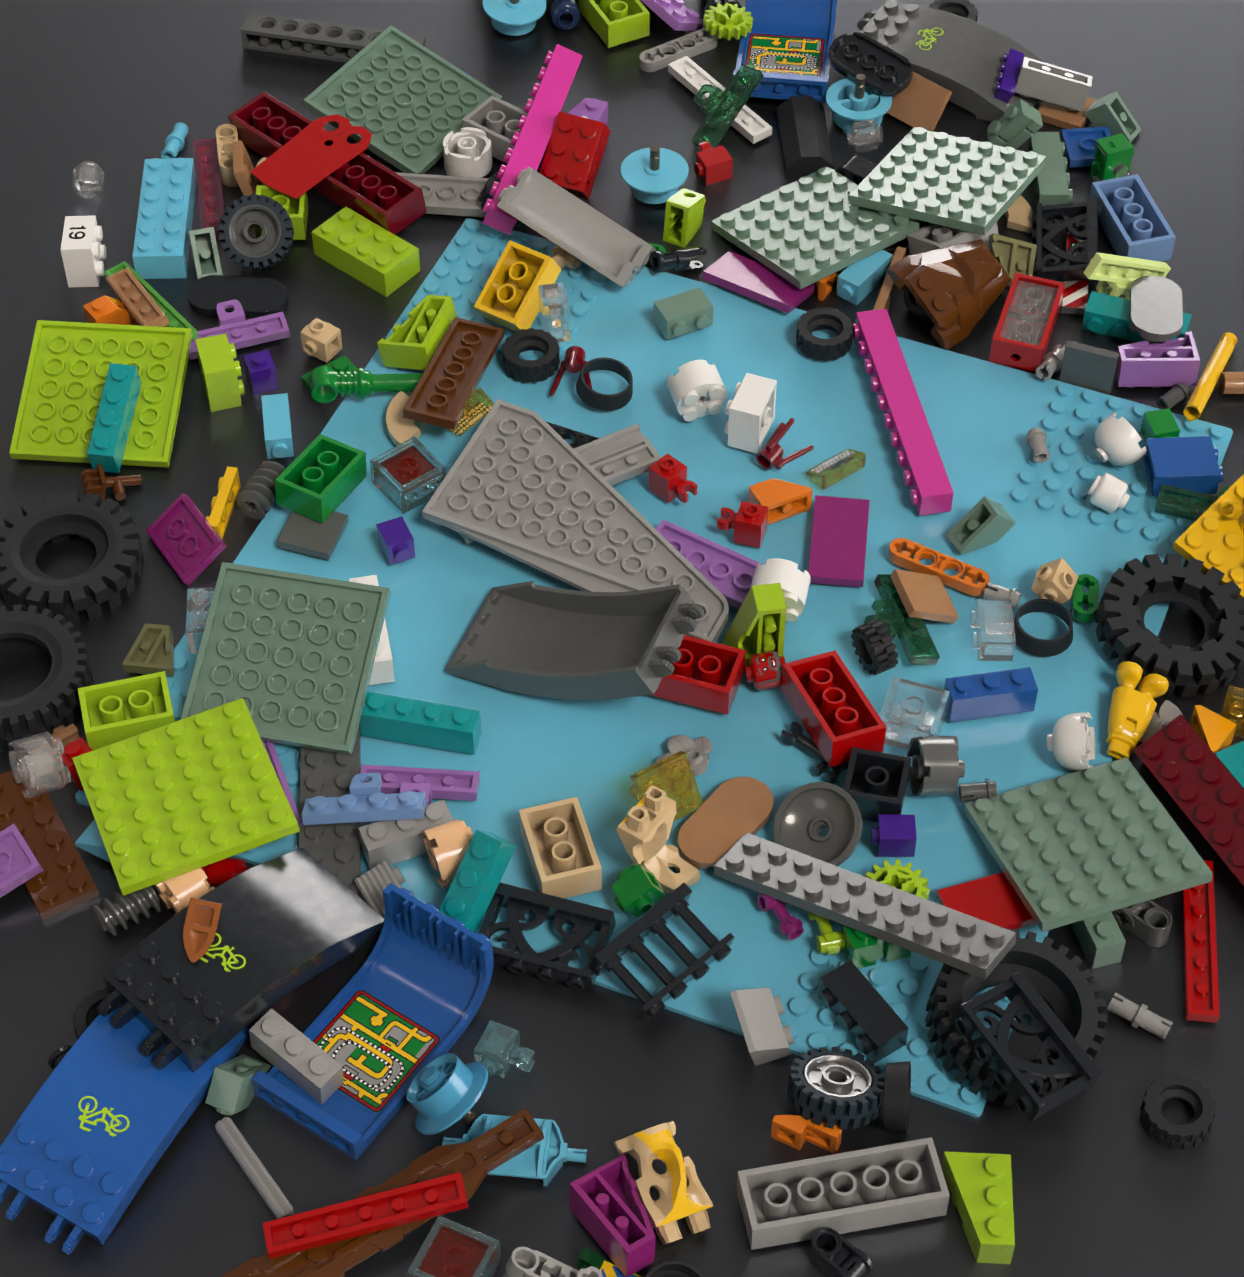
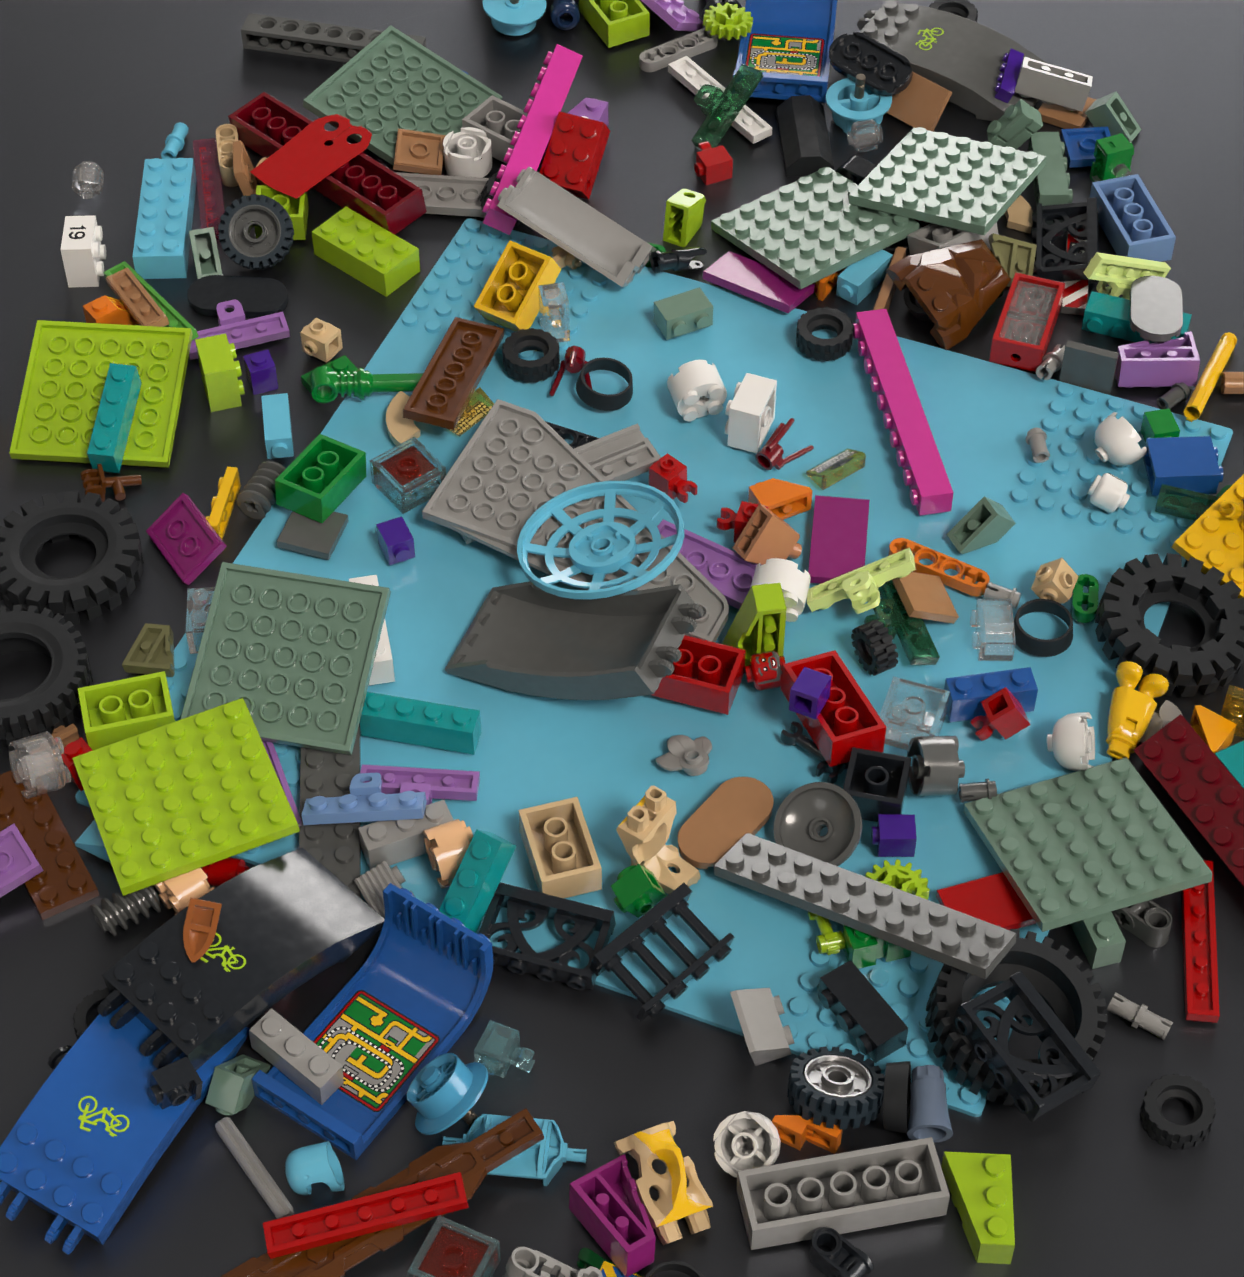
lime wedge [377,295,457,370] -> none
medium azure piece [621,145,689,204] -> none
clear yellow plate [630,751,703,822] -> none
magenta bar [757,893,804,940] -> none
none -> black brick [148,1056,203,1110]
none -> medium azure helmet [285,1141,345,1195]
none -> medium nougat tile [393,128,446,175]
none -> medium azure dish [517,481,684,600]
none -> white cylinder [713,1111,781,1178]
none -> nougat torso [733,503,802,565]
none -> dark purple brick [789,667,832,719]
none -> yellowish green plate [807,547,916,614]
none -> sand blue plant [907,1065,953,1143]
none -> red brick [971,687,1030,741]

